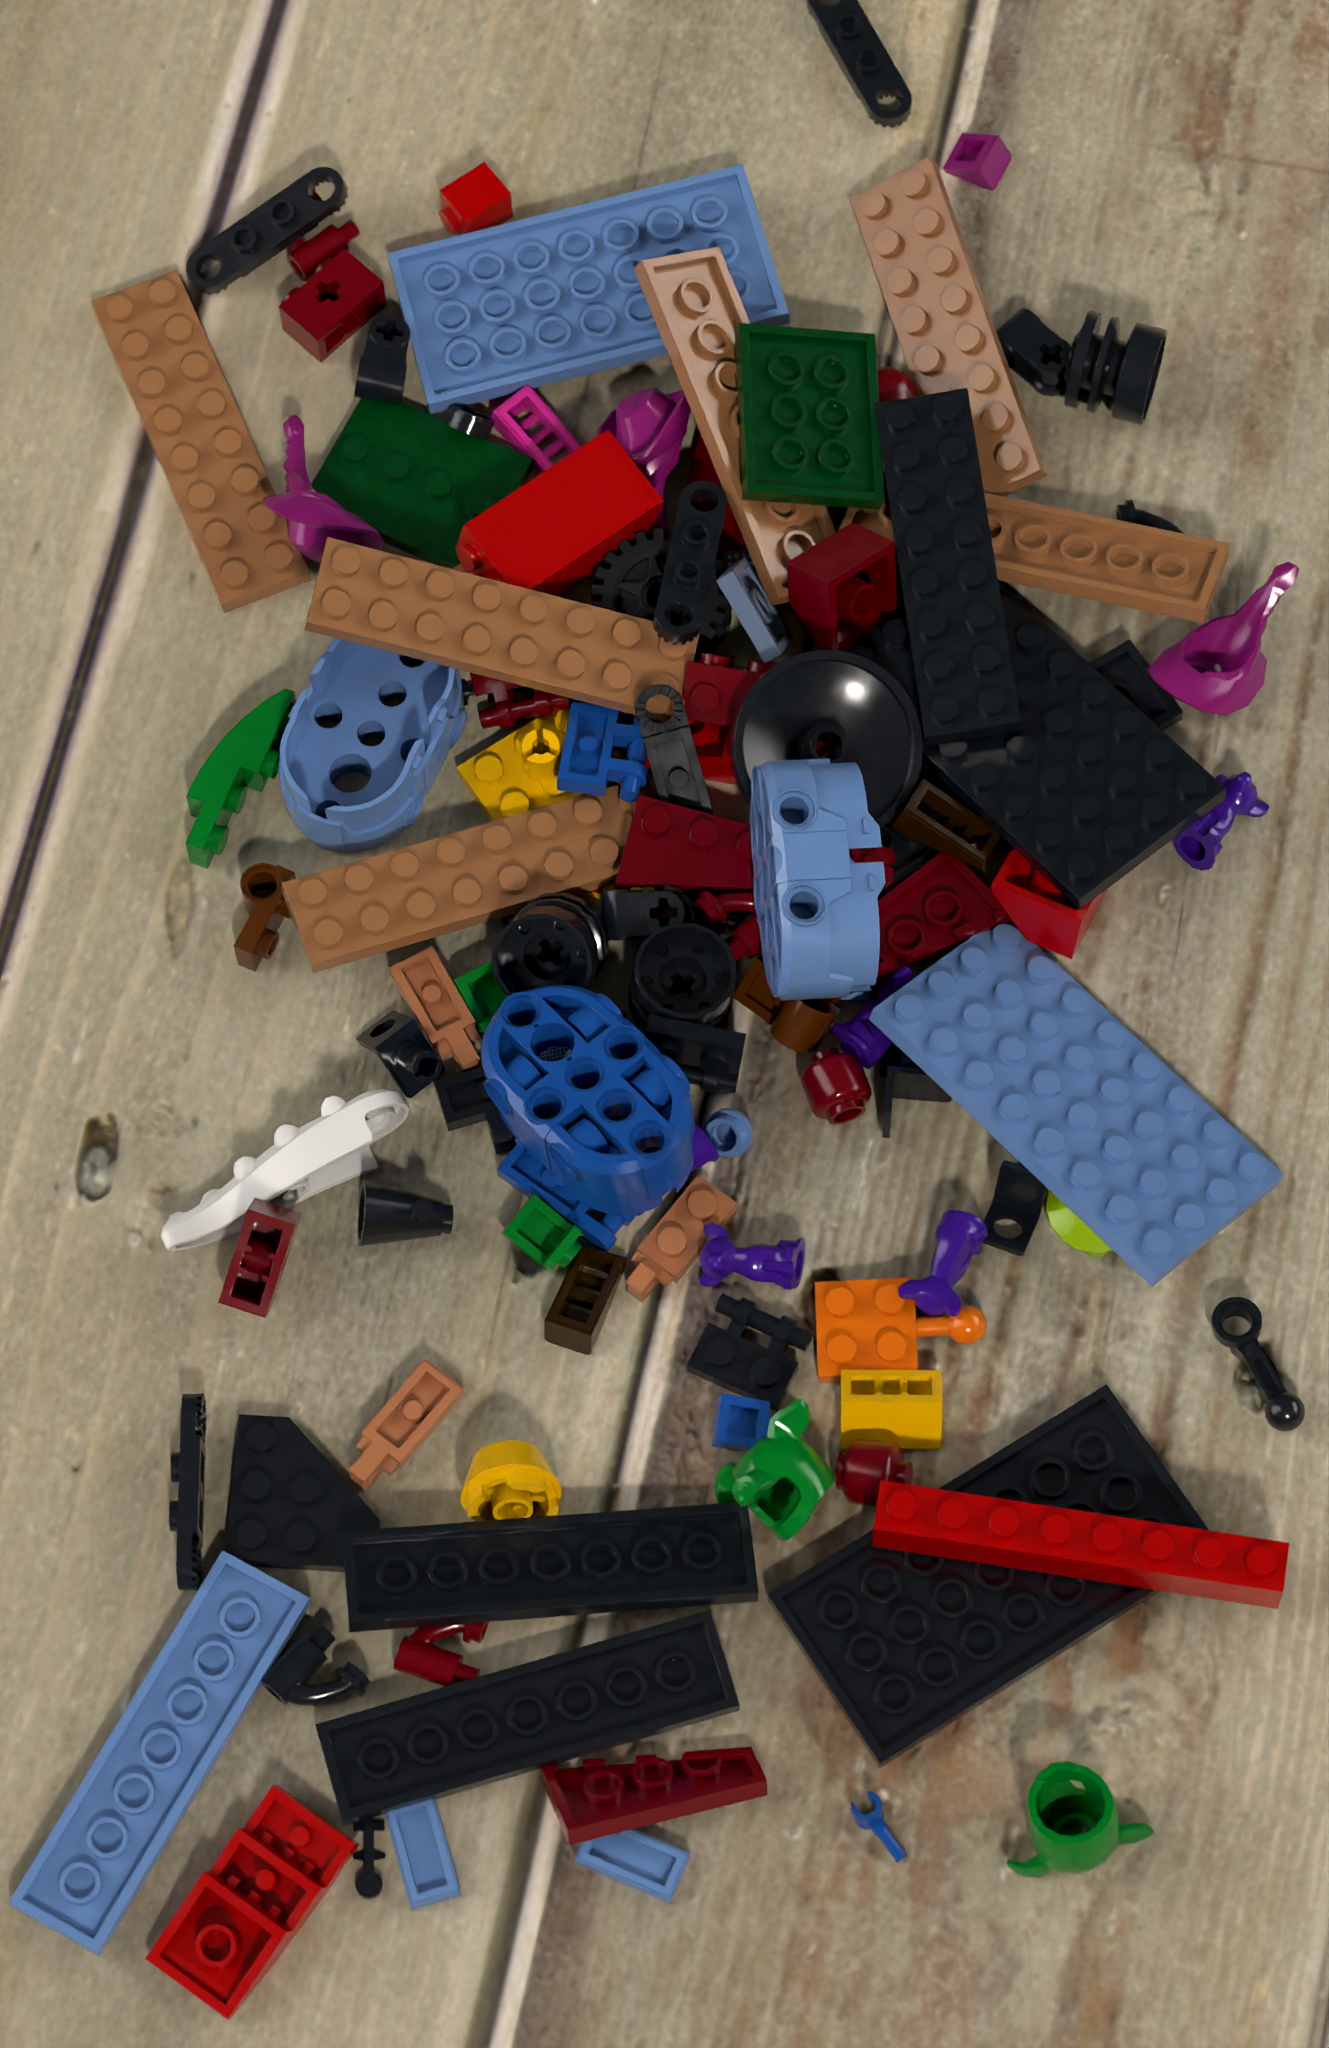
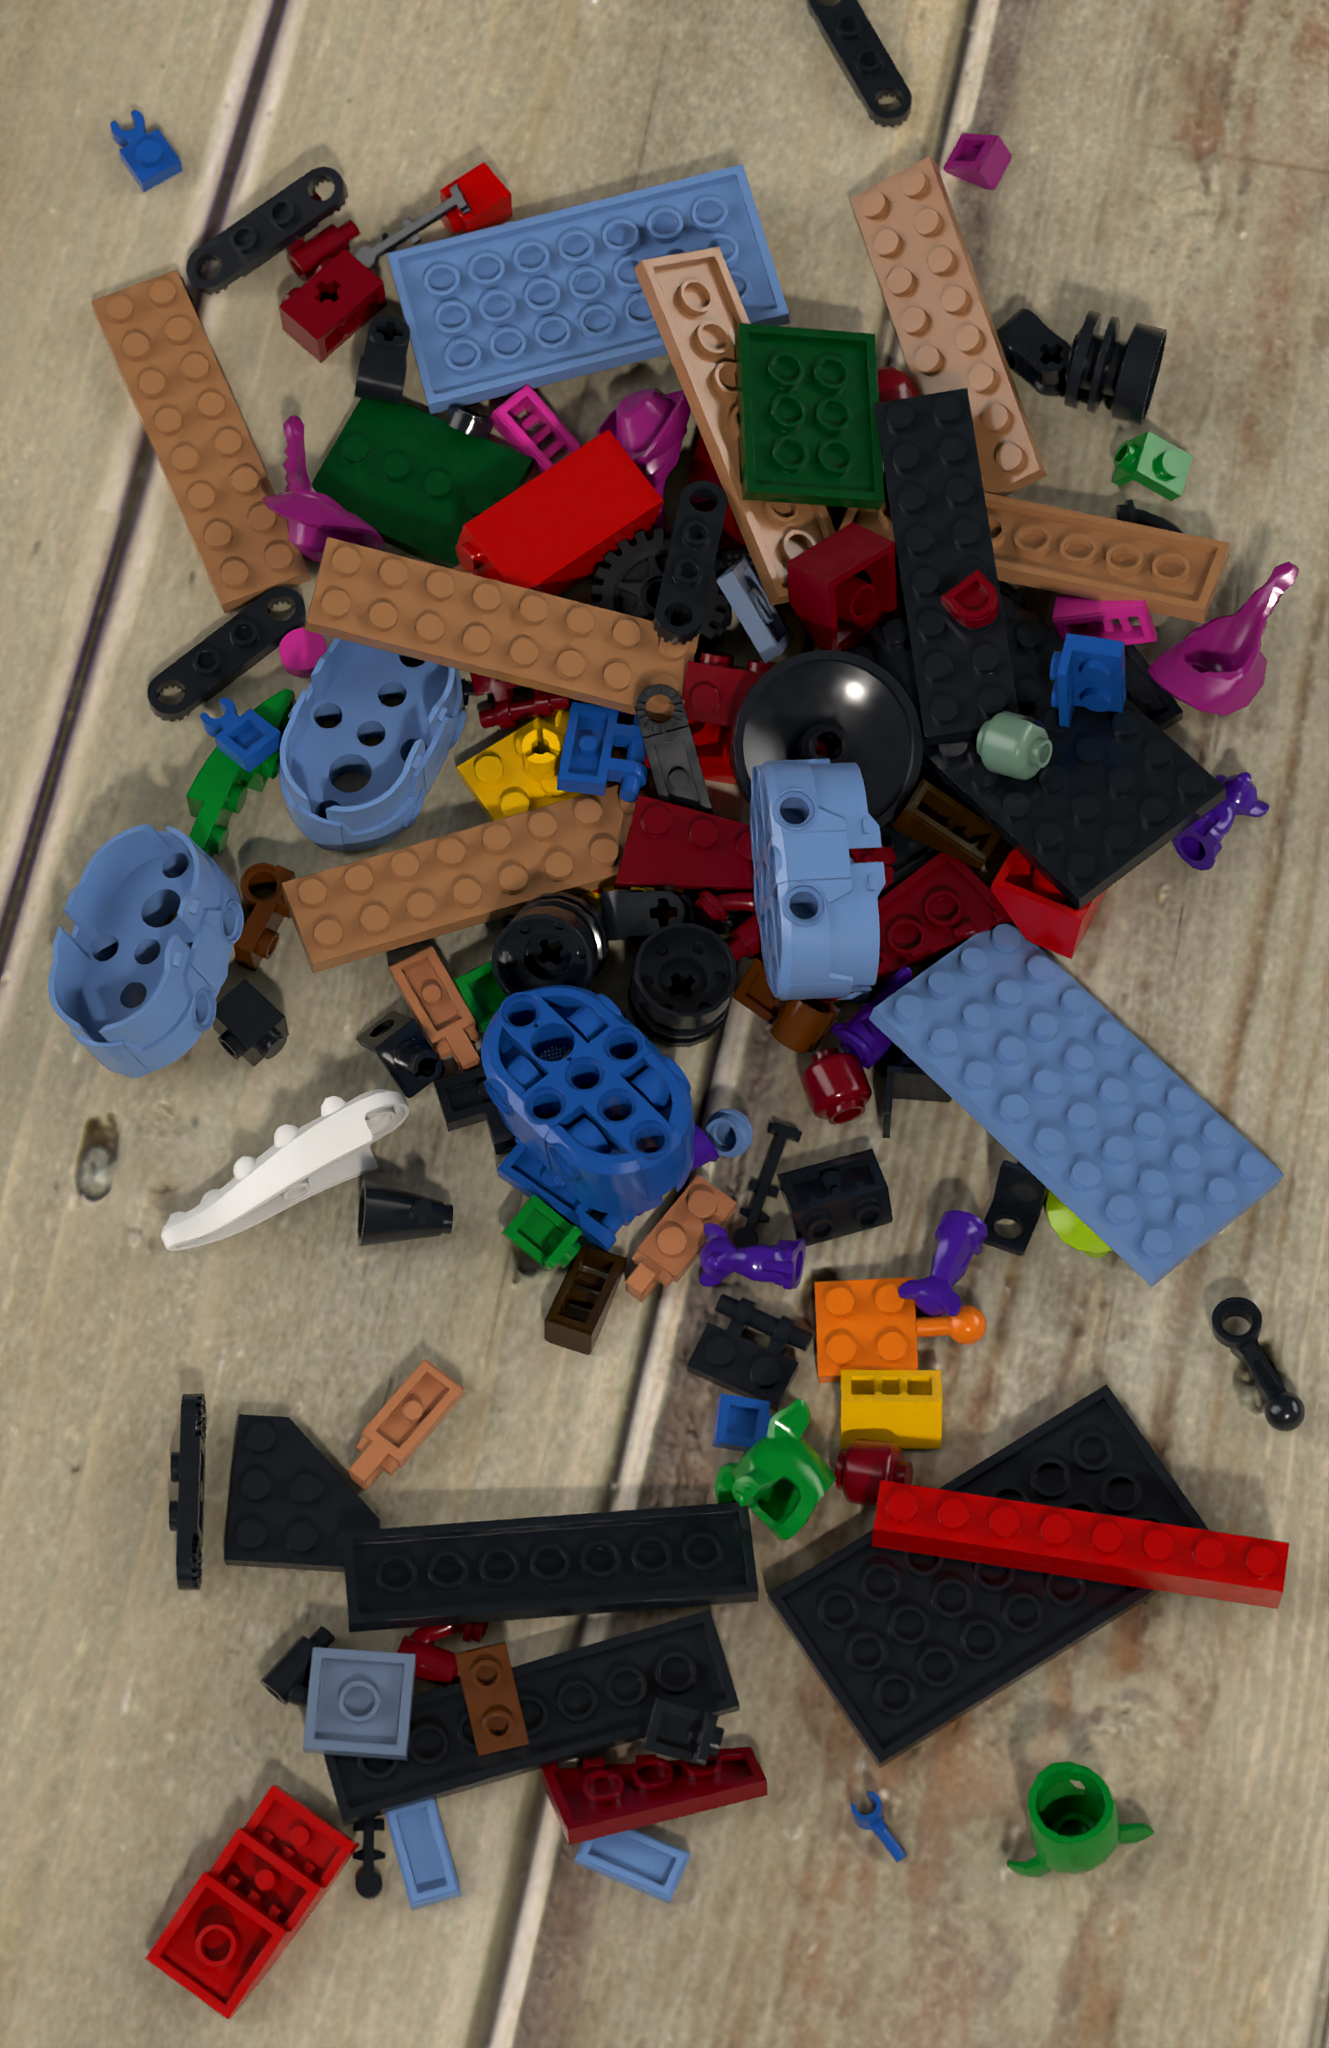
medium blue plate [8,1550,311,1957] -> none
dark red brick [218,1198,302,1318] -> none
yellow cone [461,1440,562,1521] -> none
black plate [645,1014,746,1094] -> none
none -> medium blue piece [48,824,244,1078]
none -> blue plate [110,110,183,192]
none -> black plate [147,587,306,722]
none -> blue plate [200,697,282,773]
none -> black brick [213,979,289,1067]
none -> dark pink tile [279,628,327,678]
none -> sand blue tile [303,1647,417,1760]
none -> black piece [354,183,472,271]
none -> reddish brown plate [455,1641,529,1756]
none -> black bracket [641,1699,724,1766]
none -> black piece [733,1122,802,1248]
none -> black bracket [777,1148,893,1247]
none -> dark red tile [940,569,1000,628]
none -> sand green head [976,711,1052,780]
none -> blue bracket [1050,633,1126,727]
none -> dark pink slope [1052,595,1158,645]
none -> green bracket [1111,431,1193,501]

